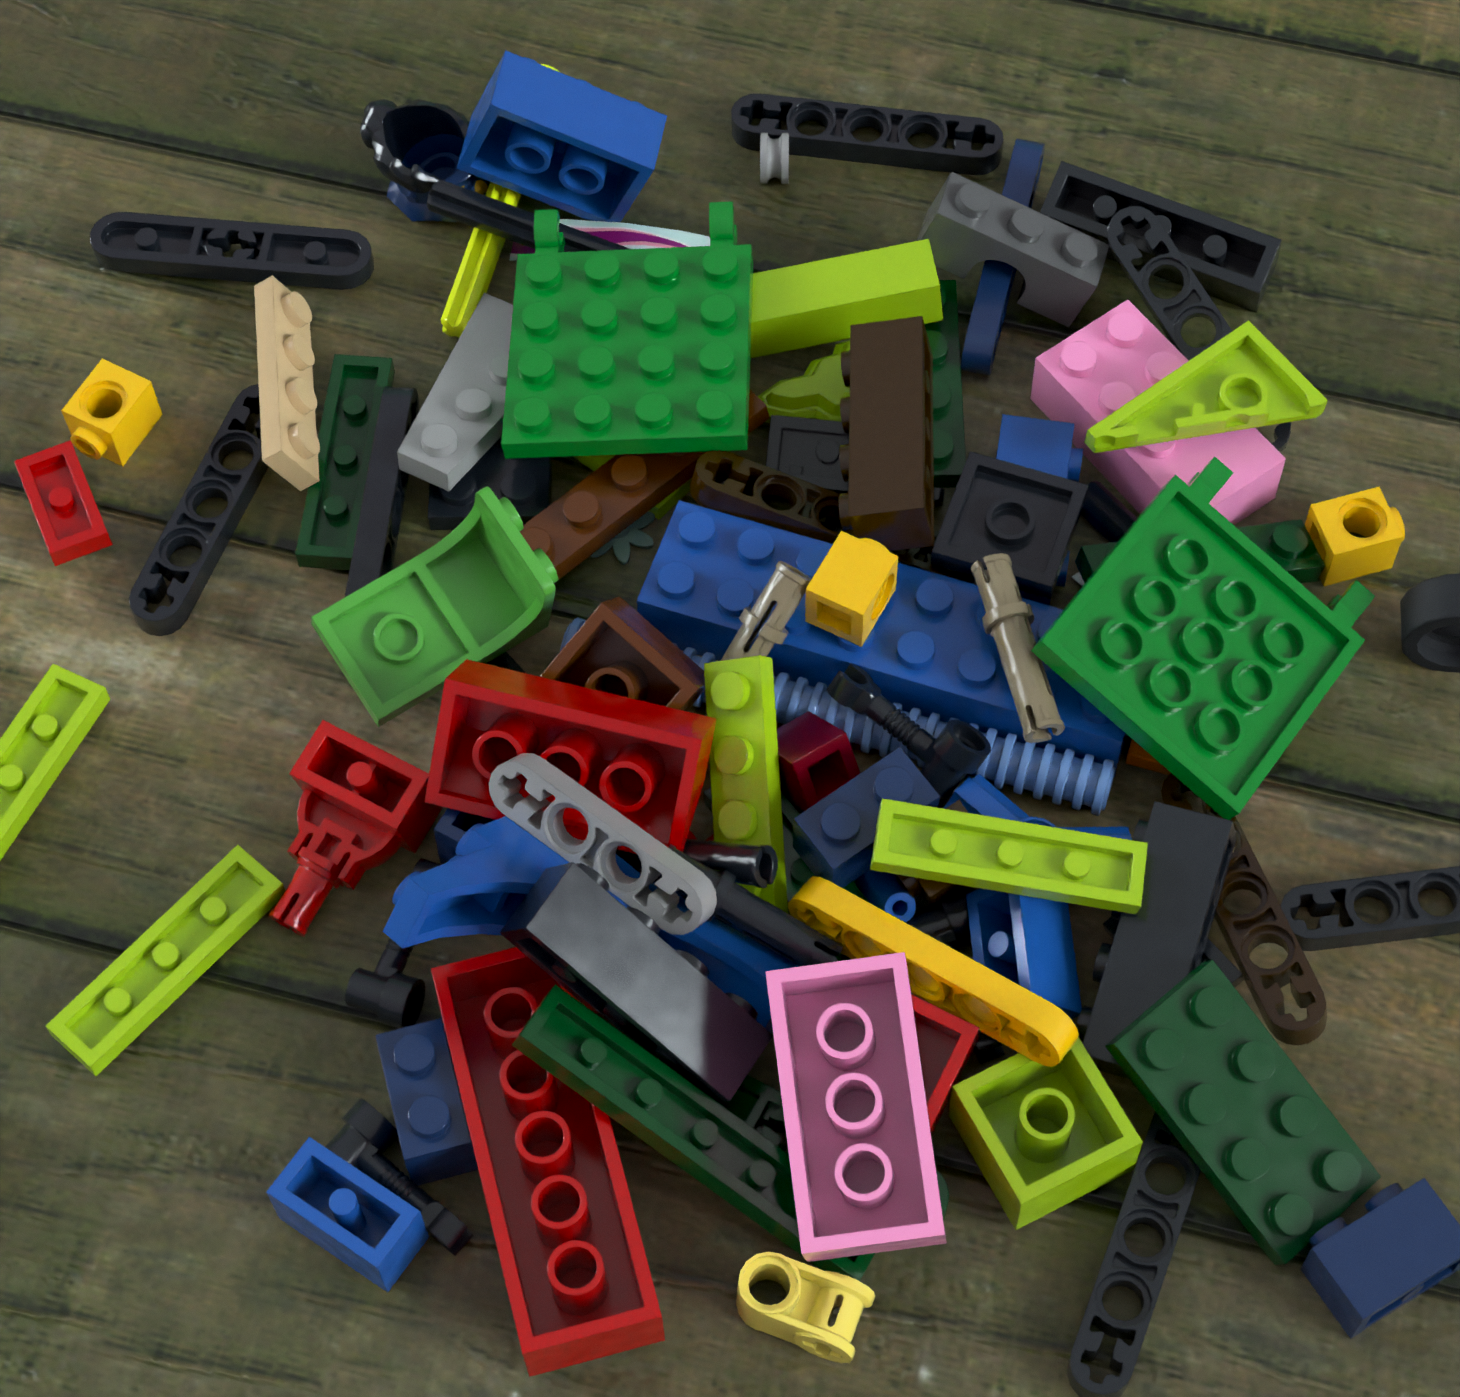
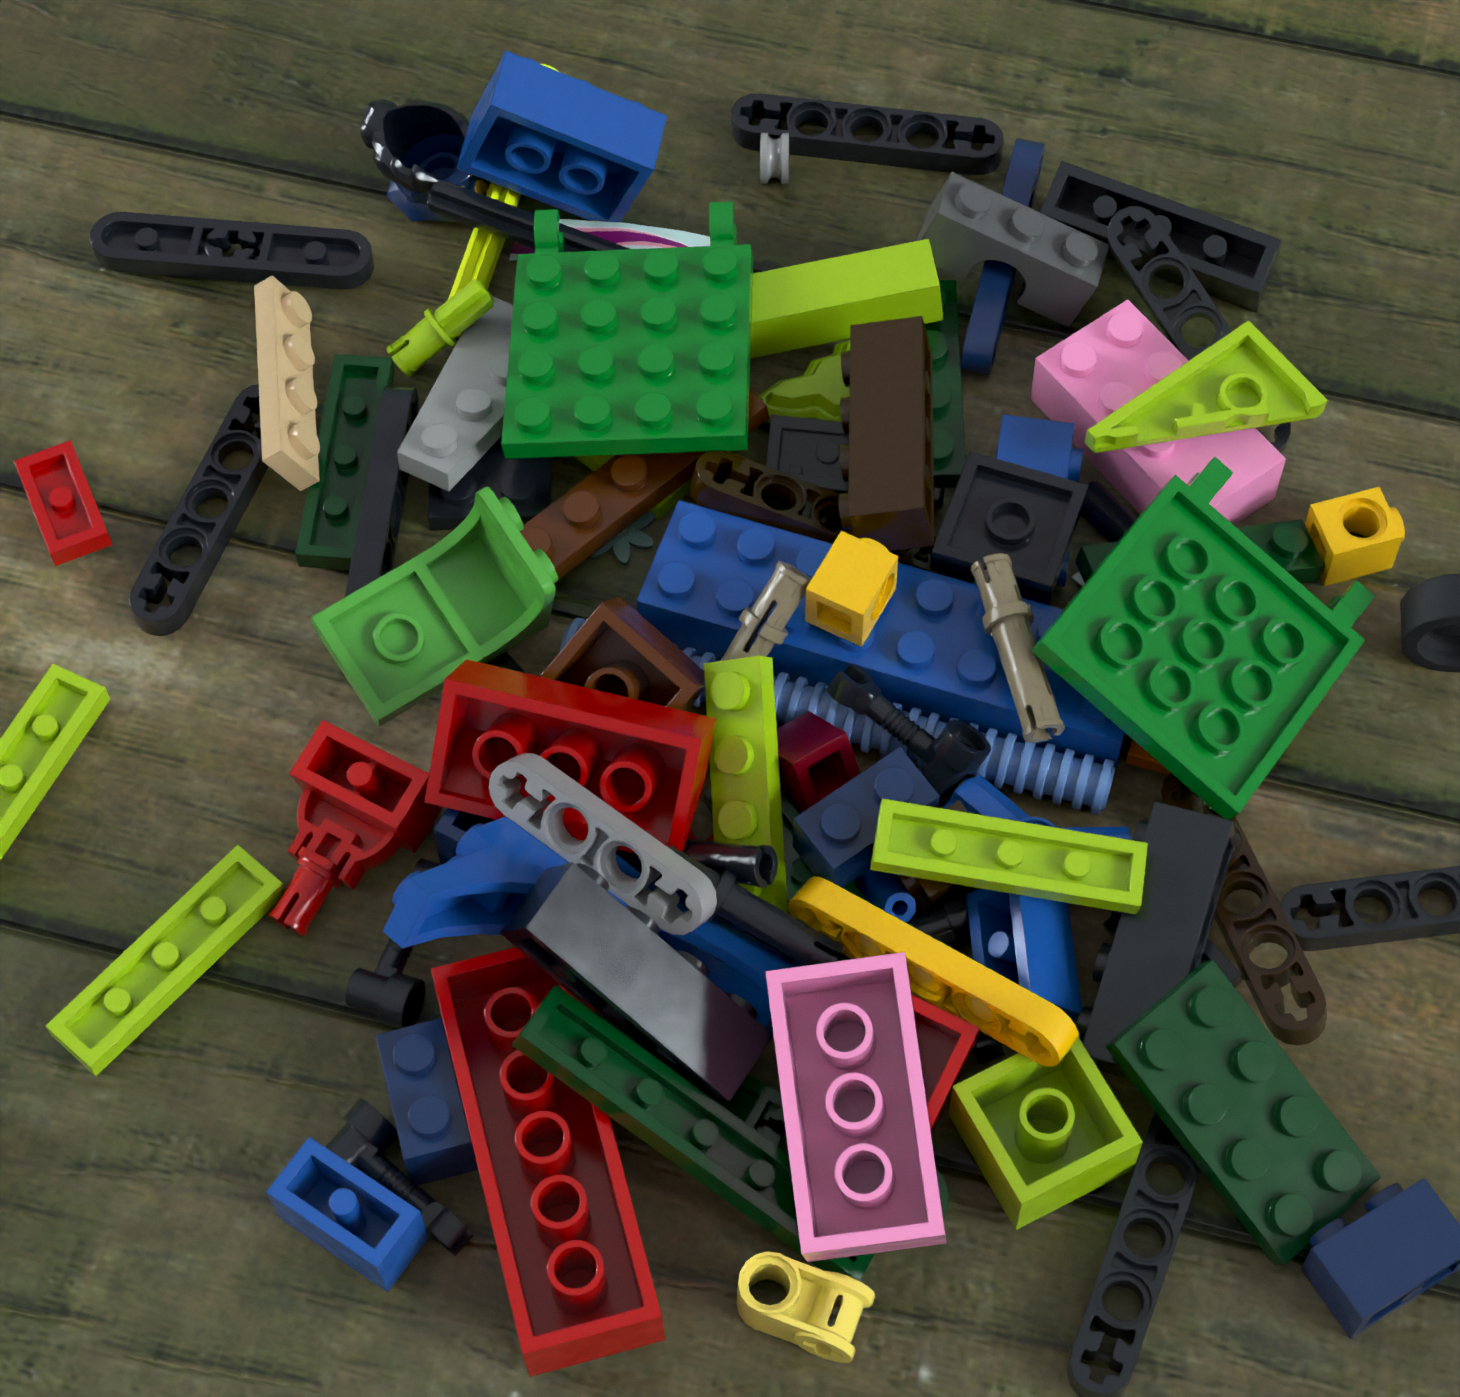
yellow brick [61,358,163,467] -> none
none -> lime axle [386,280,494,377]

